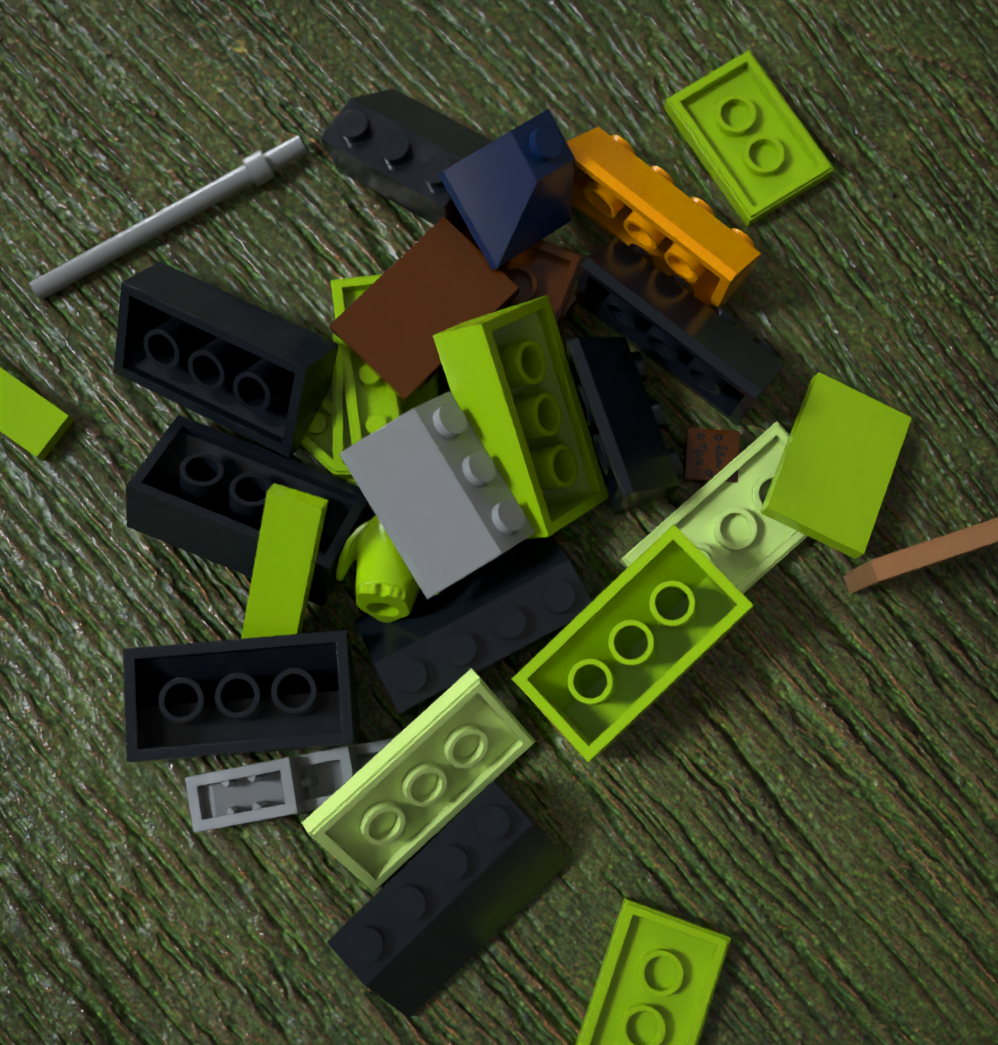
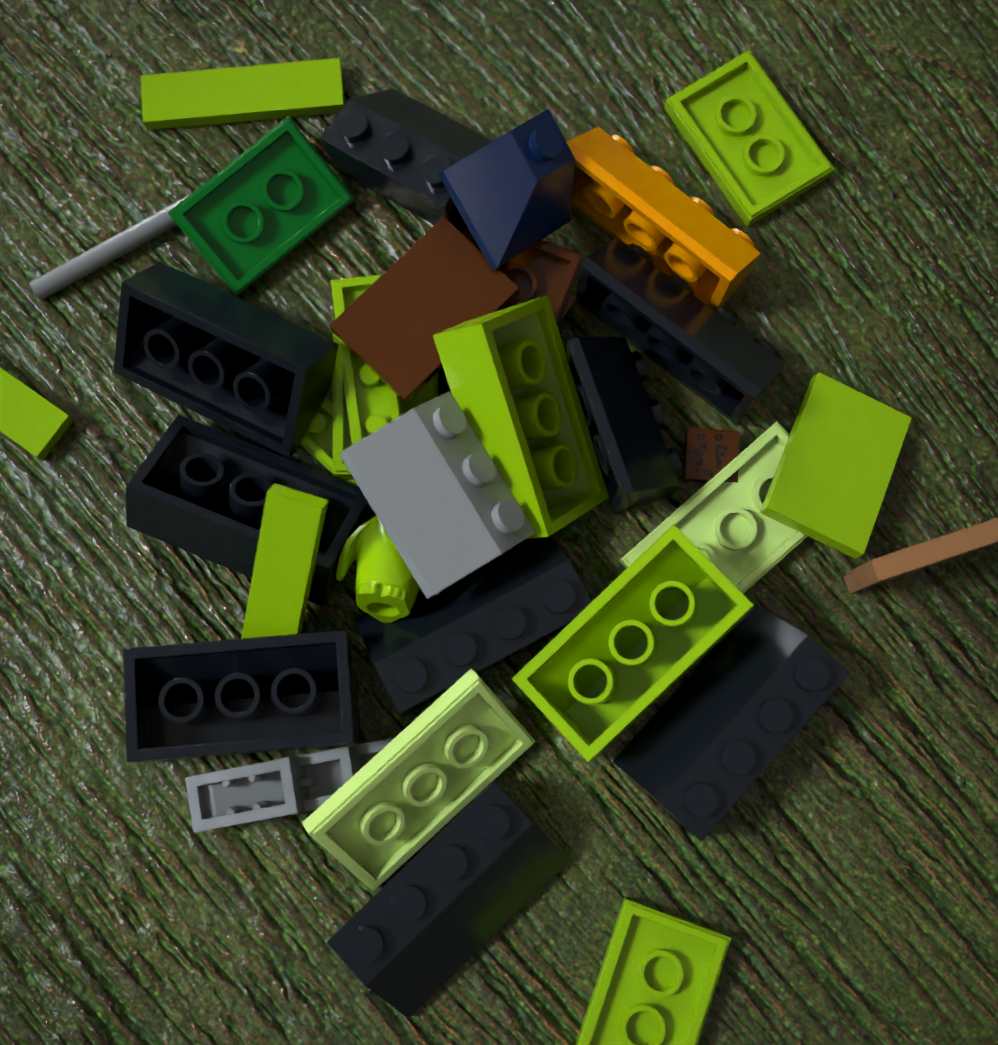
none -> lime tile [140,58,345,130]
none -> green tile [168,116,355,296]
none -> black slope [612,603,850,841]

